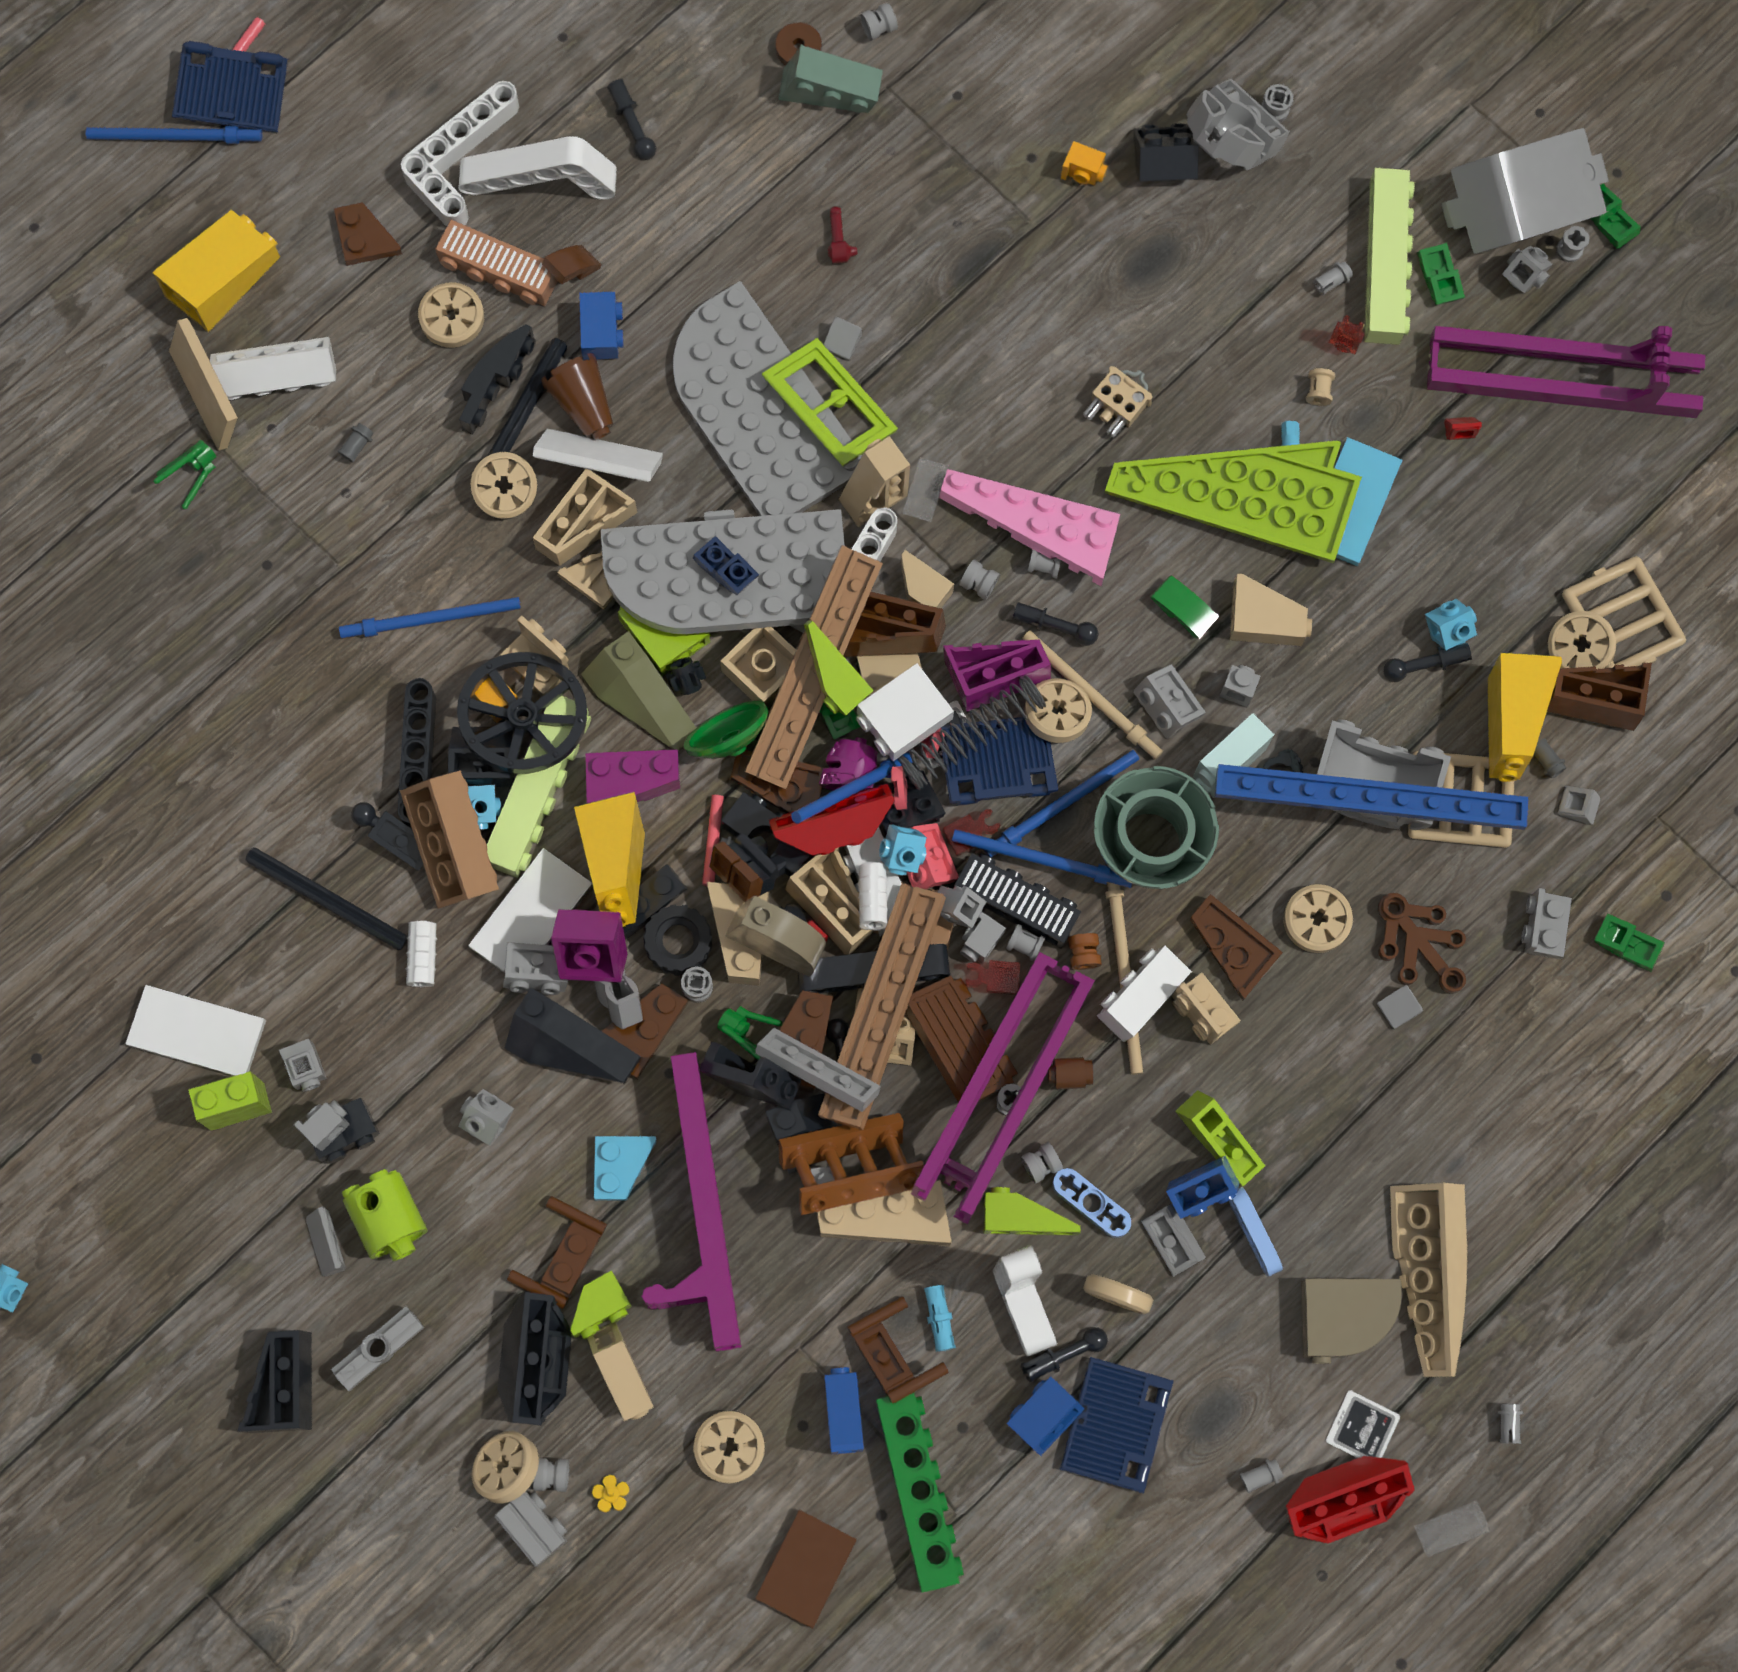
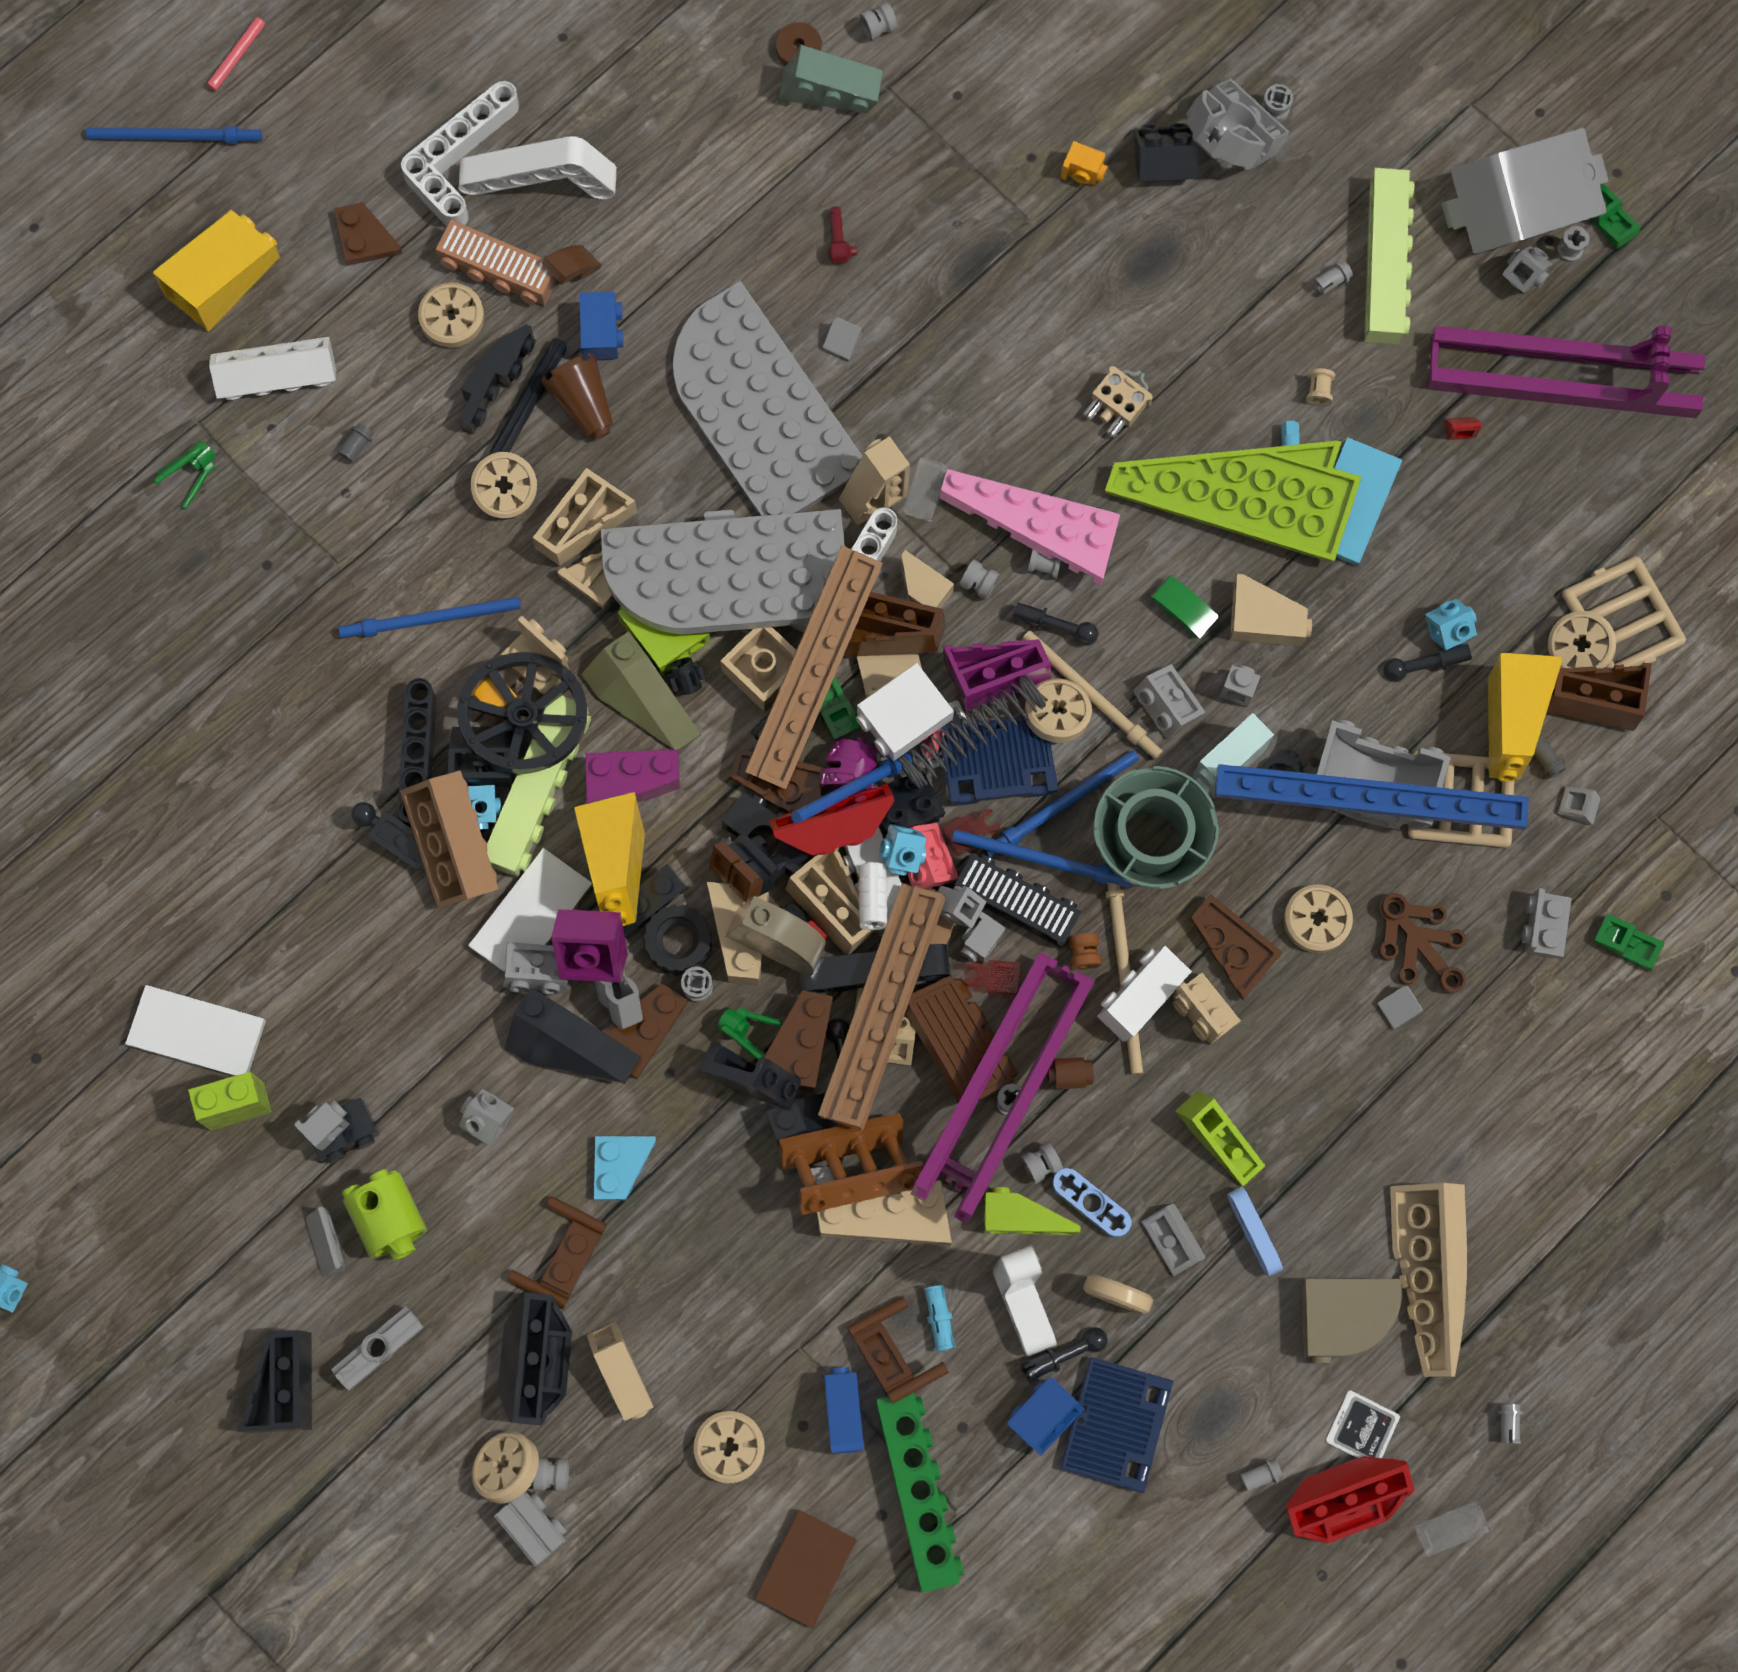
tan tile [169,318,238,450] -> none
dark blue window [172,41,288,133] -> none
black axle [245,847,407,950] -> none
light grey window [279,1038,327,1092] -> none
white axle [405,921,438,987] -> none
white tile [533,429,663,482] -> none
lime slope [571,1270,632,1339] -> none
yellow plant [592,1475,629,1513] -> none
black pin [607,79,656,160] -> none
magenta piece [641,1052,742,1352] -> none
green dish [684,701,768,759] -> none
dark blue slope [692,536,759,595] -> none
coral bar [702,795,724,886] -> none
light grey plate [755,1028,880,1112] -> none
lime door [762,338,898,467] -> none
lime slope [804,620,874,715] -> none
coral tile [891,766,907,810] -> none
light grey bush [1006,924,1045,962] -> none
blue brick [1166,1156,1240,1219] -> none
clear red plate [1329,315,1365,354] -> none
green slope [1417,243,1465,305] -> none

